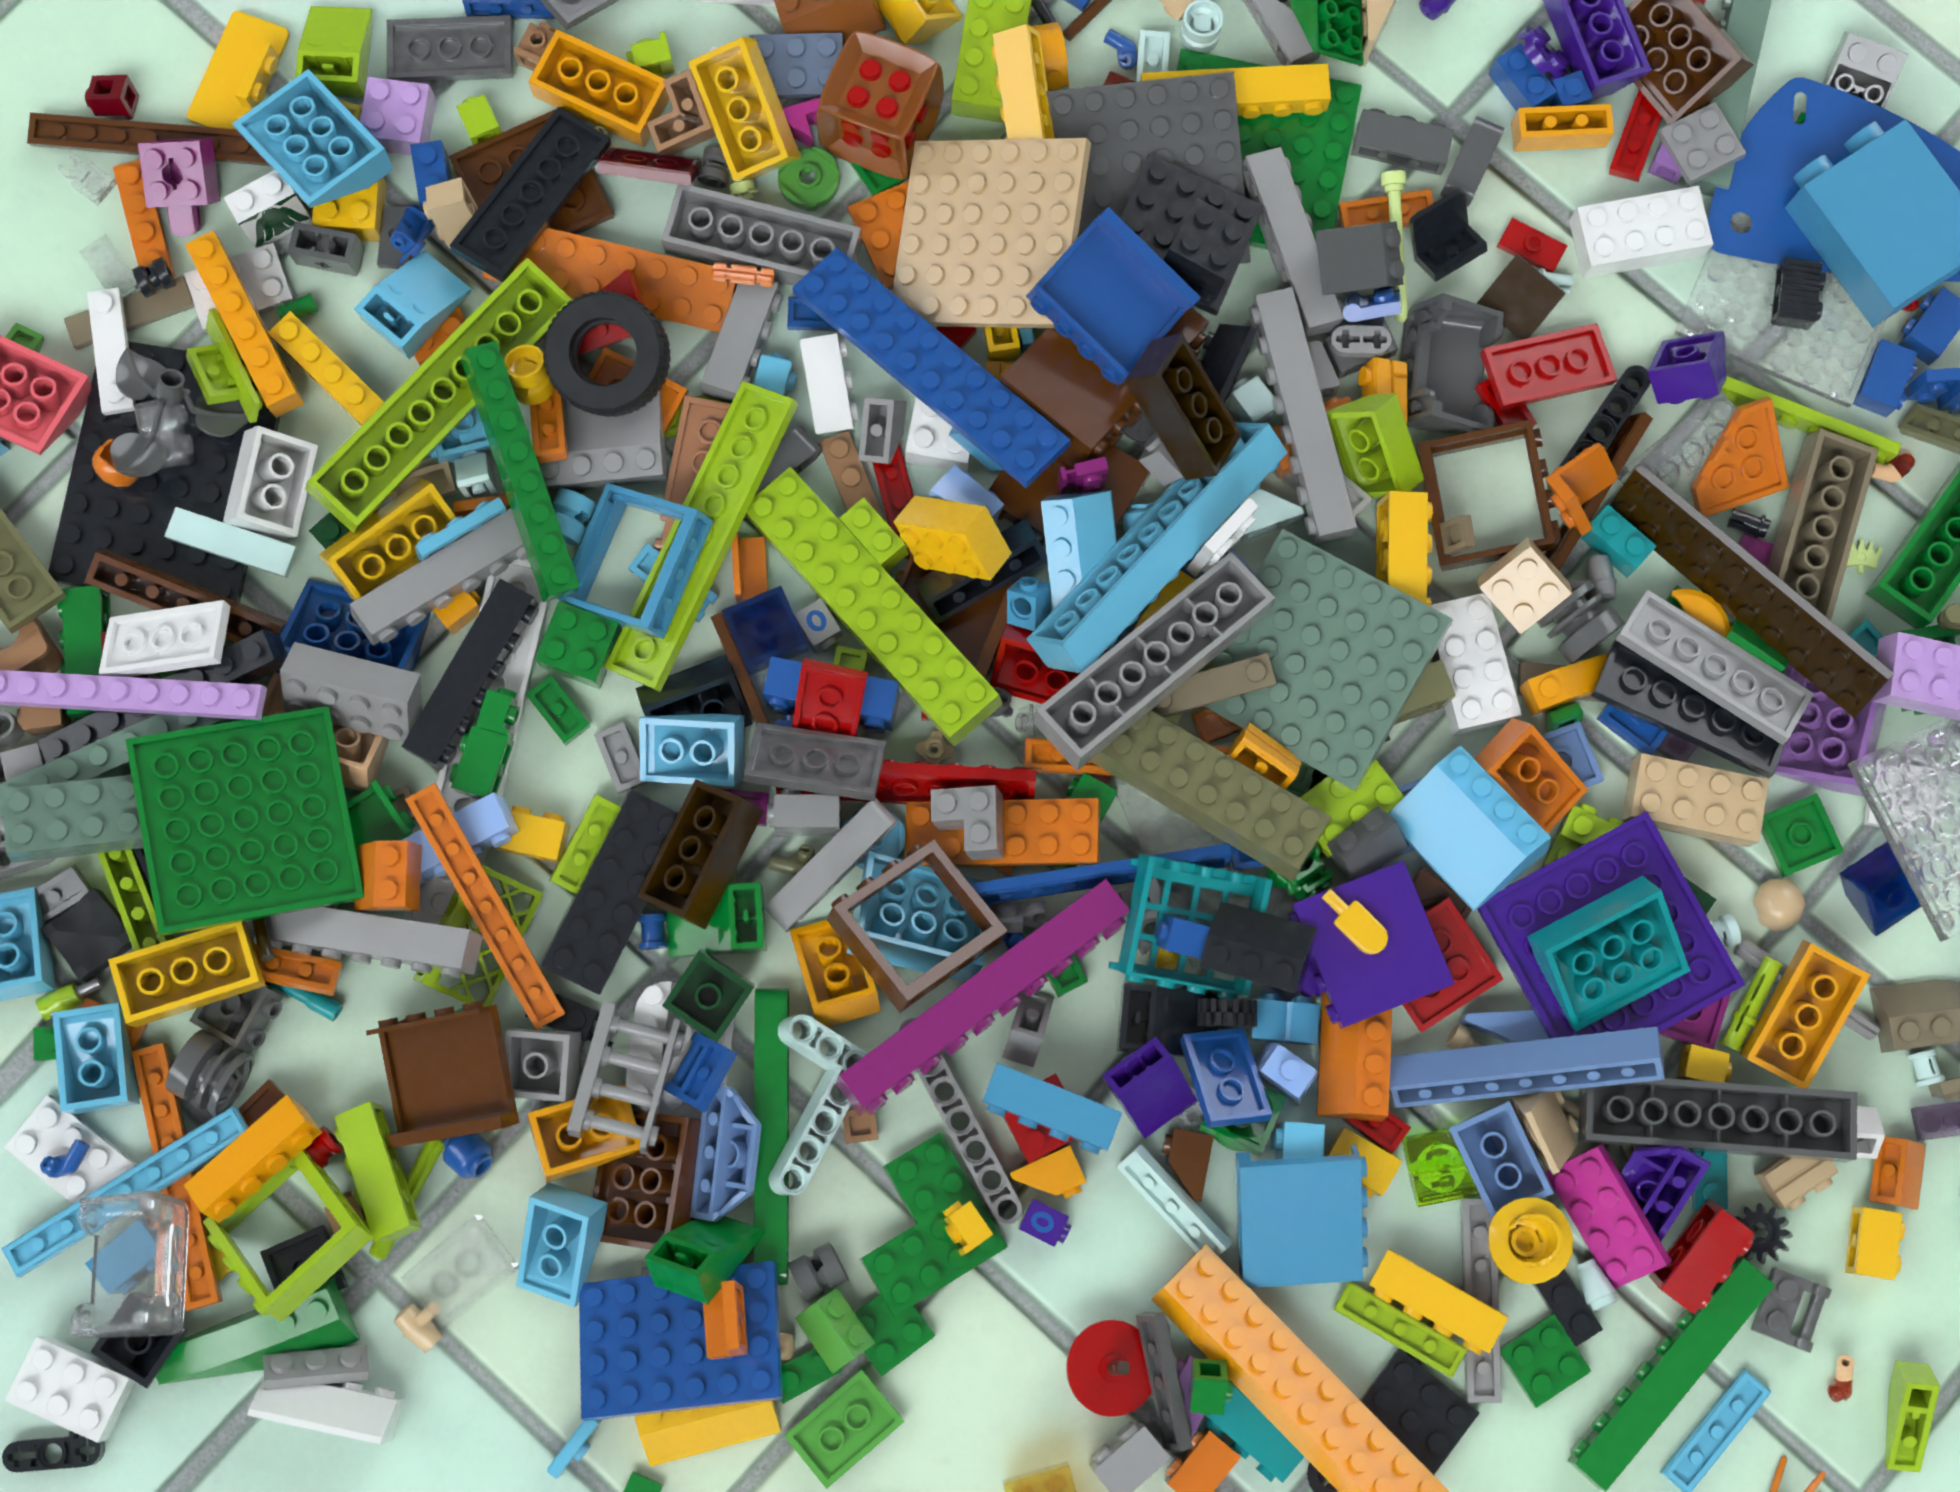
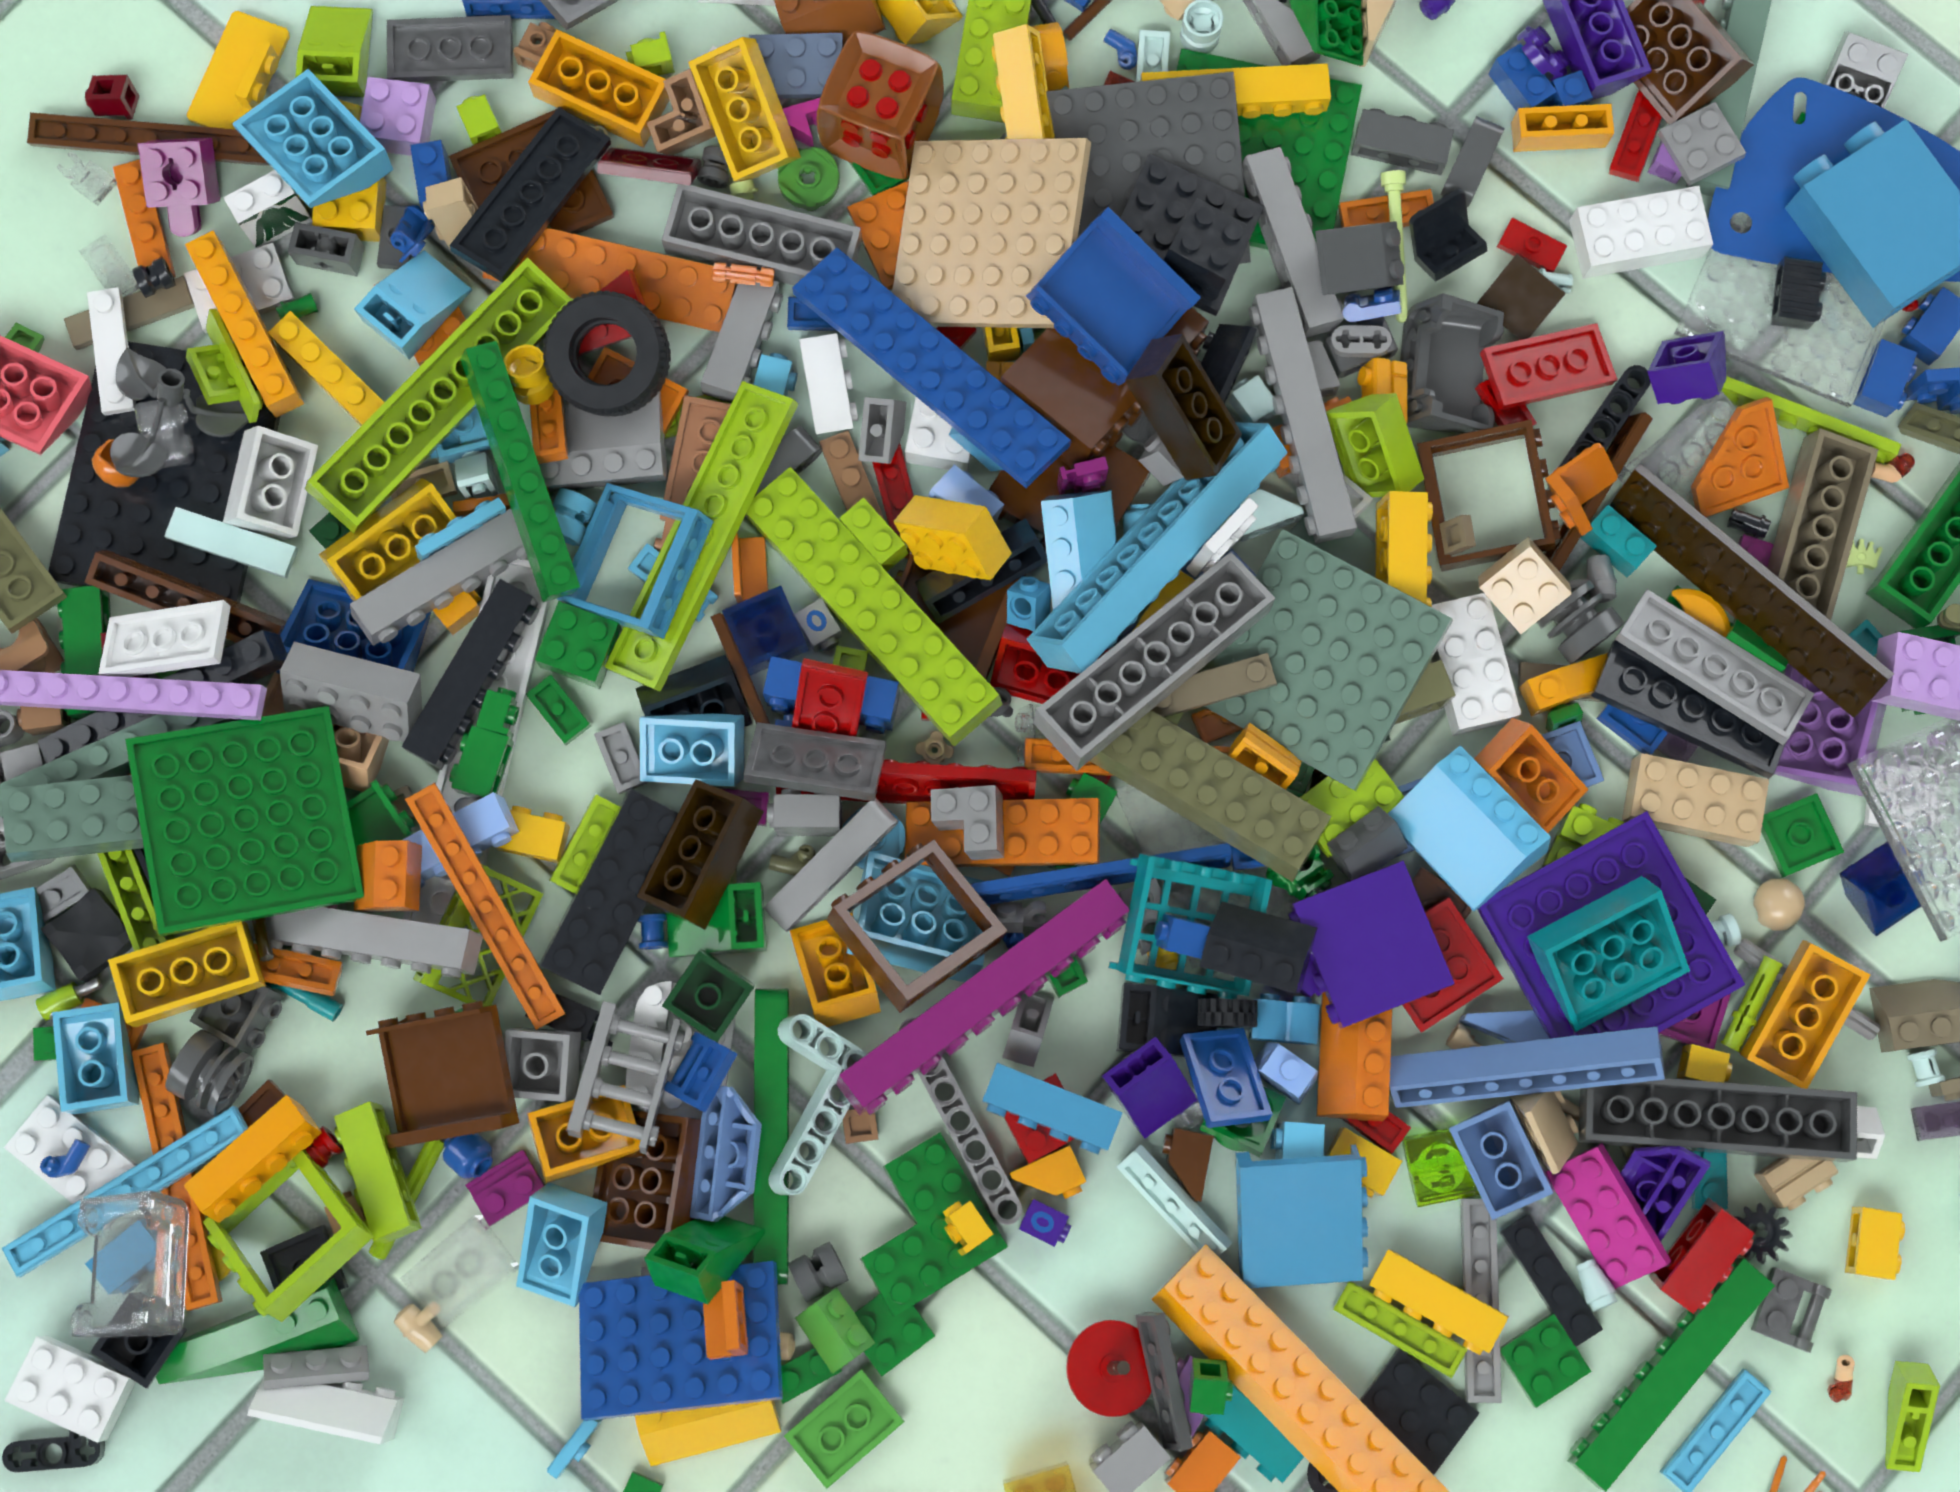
yellow piece [1322,889,1388,955] -> none
yellow hat [1488,1197,1573,1284] -> none
orange panel [1869,1137,1926,1210] -> none
none -> magenta plate [465,1150,545,1226]

